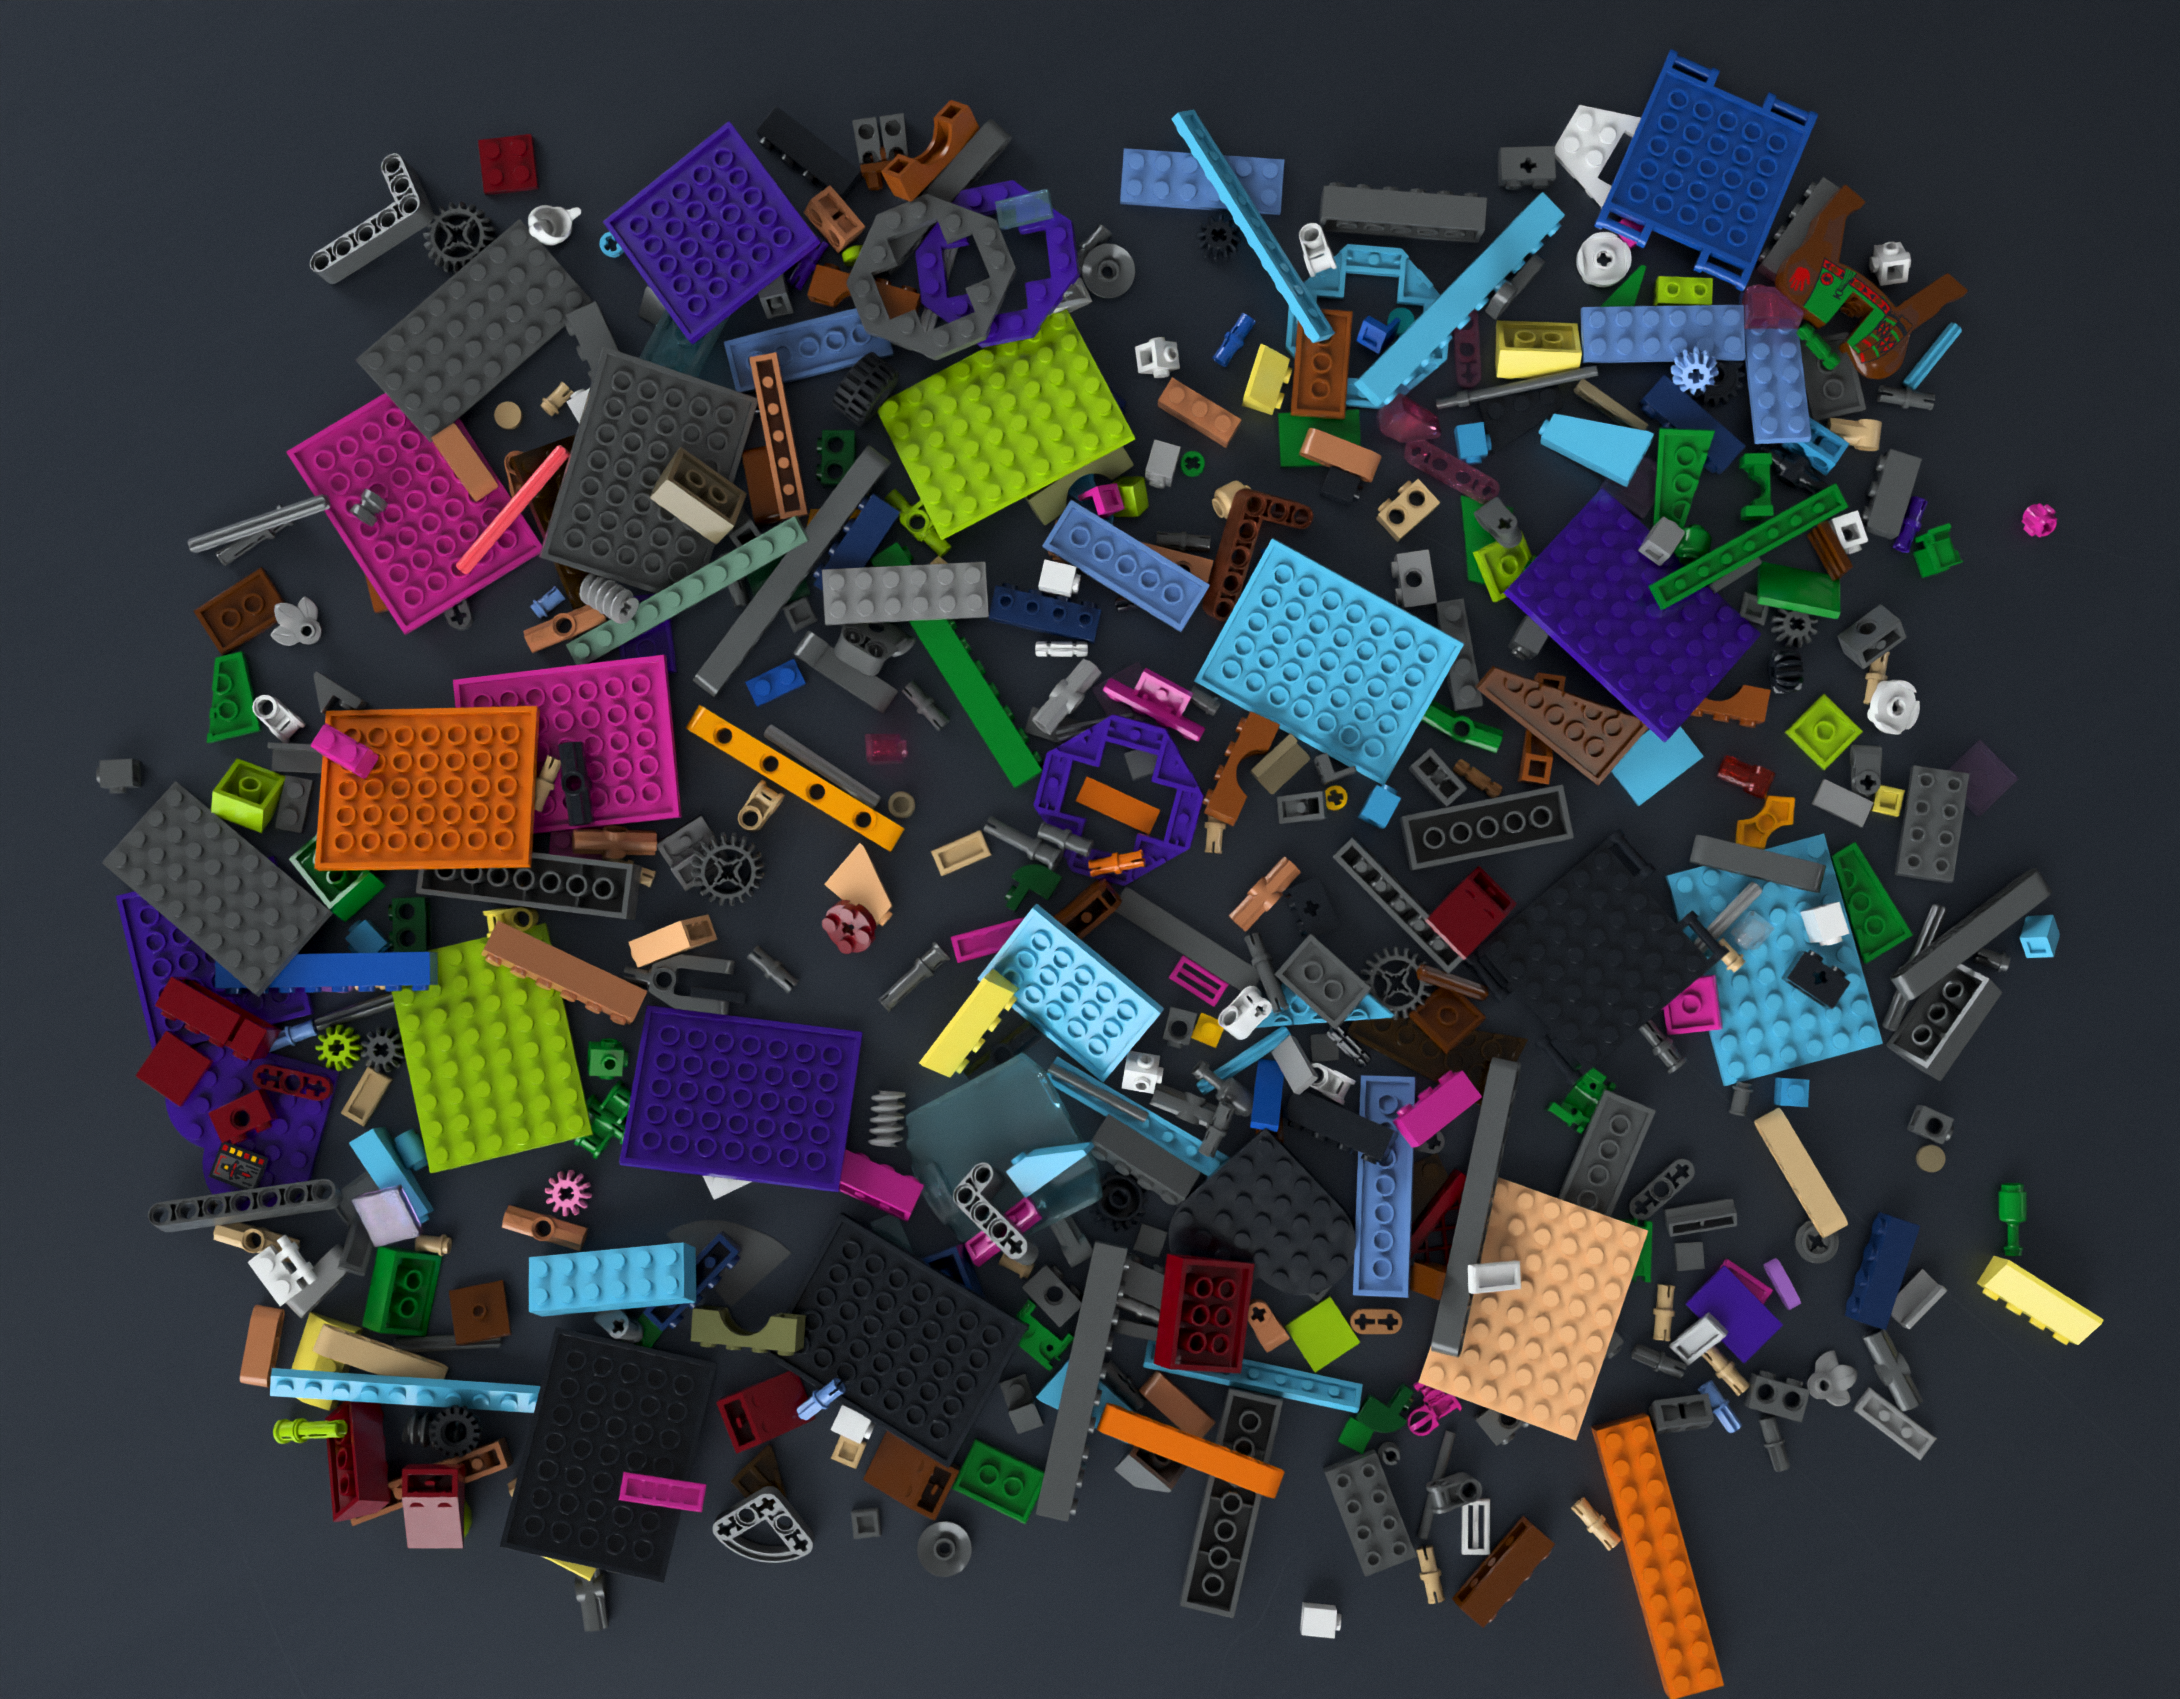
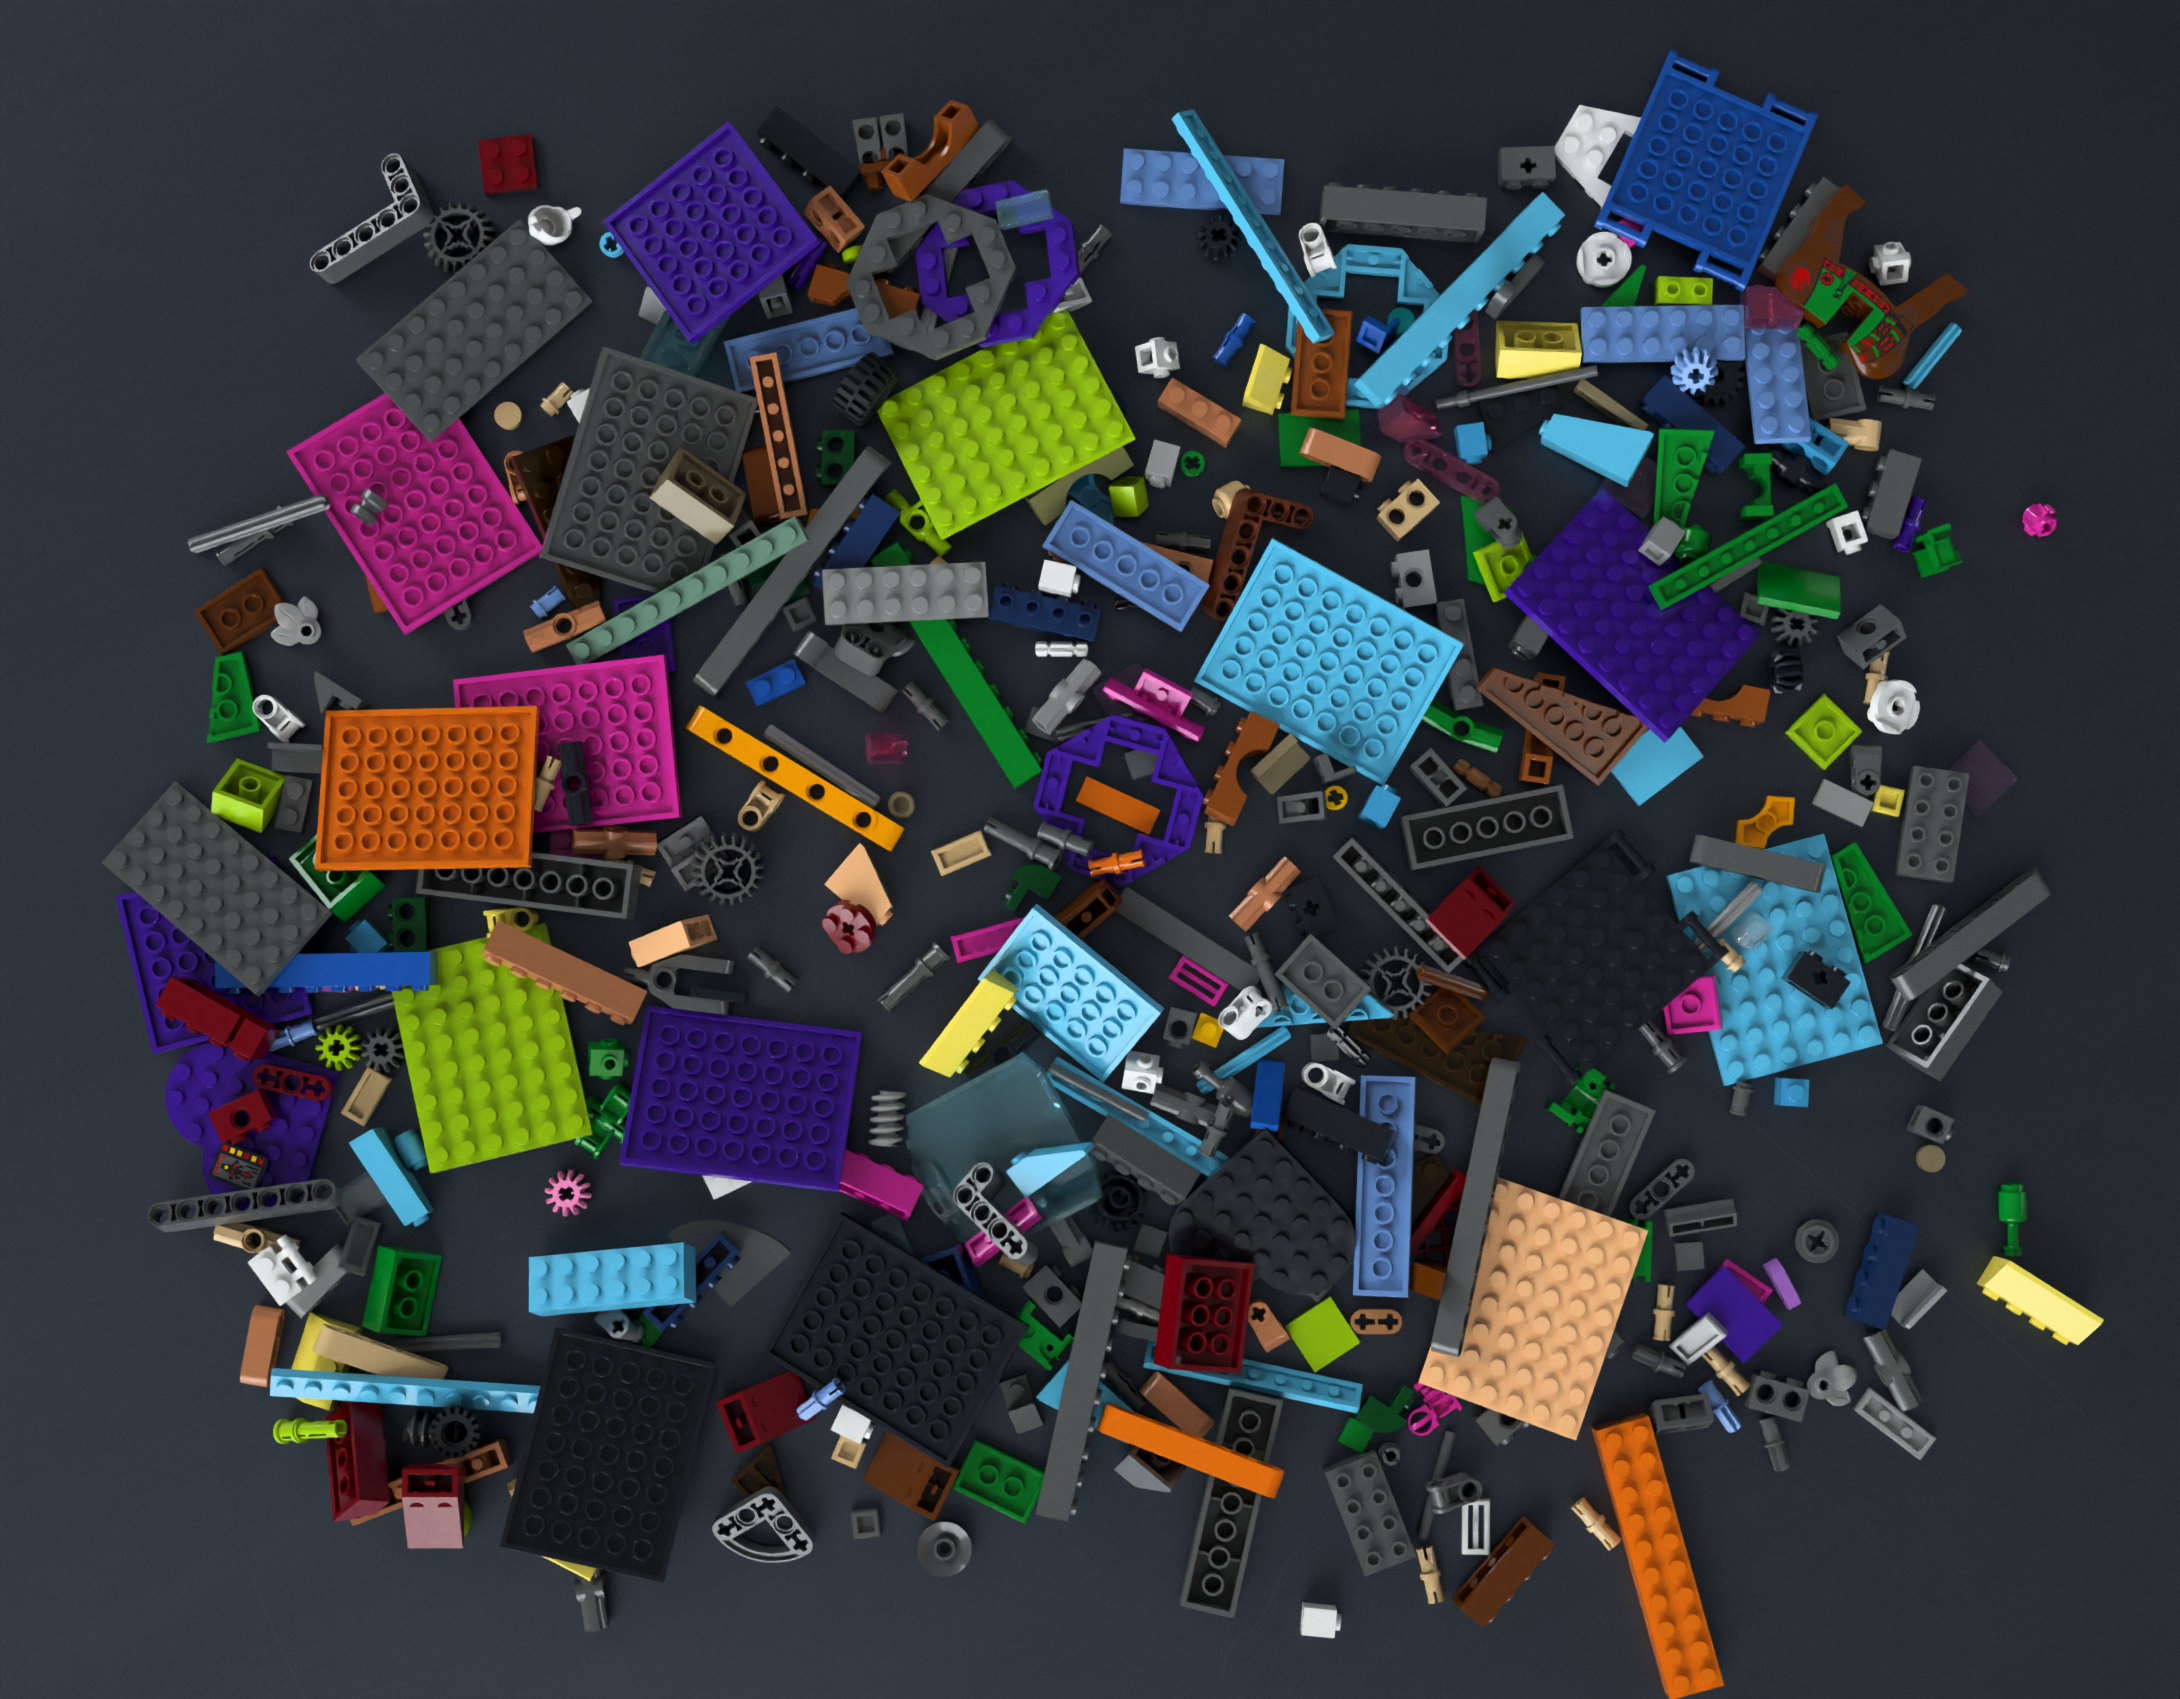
dark grey brick [96,759,141,794] -> none
dark red tile [135,1031,213,1107] -> none
dark pink brick [311,723,379,779] -> none
clear purple tile [352,1184,424,1247] -> none
tan pin [415,1234,452,1256] -> none
nougat beam [431,423,499,502] -> none
reddish brown plate [449,1280,512,1346] -> none
coral axle [456,445,570,574] -> none
nougat piece [502,1205,588,1251] -> none
dark grey brick [564,301,621,382] -> none
light grey piece [580,573,639,624] -> none
dark pink plate [619,1472,707,1513] -> none
olive arch [691,1305,806,1356] -> none
dark pink panel [1078,483,1125,519] -> none
dark grey dish [1082,244,1135,298] -> none
light grey tile [1271,1035,1319,1095] -> none
dark pink brick [1392,1070,1482,1148] -> none
white tile [1468,1260,1521,1294] -> none
clear red piece [1716,755,1776,799] -> none
tan beam [1754,1108,1848,1238] -> none
white brick [1800,902,1850,946] -> none
reddish brown tile [1807,520,1853,581] -> none
medium azure panel [2020,915,2060,958] -> none

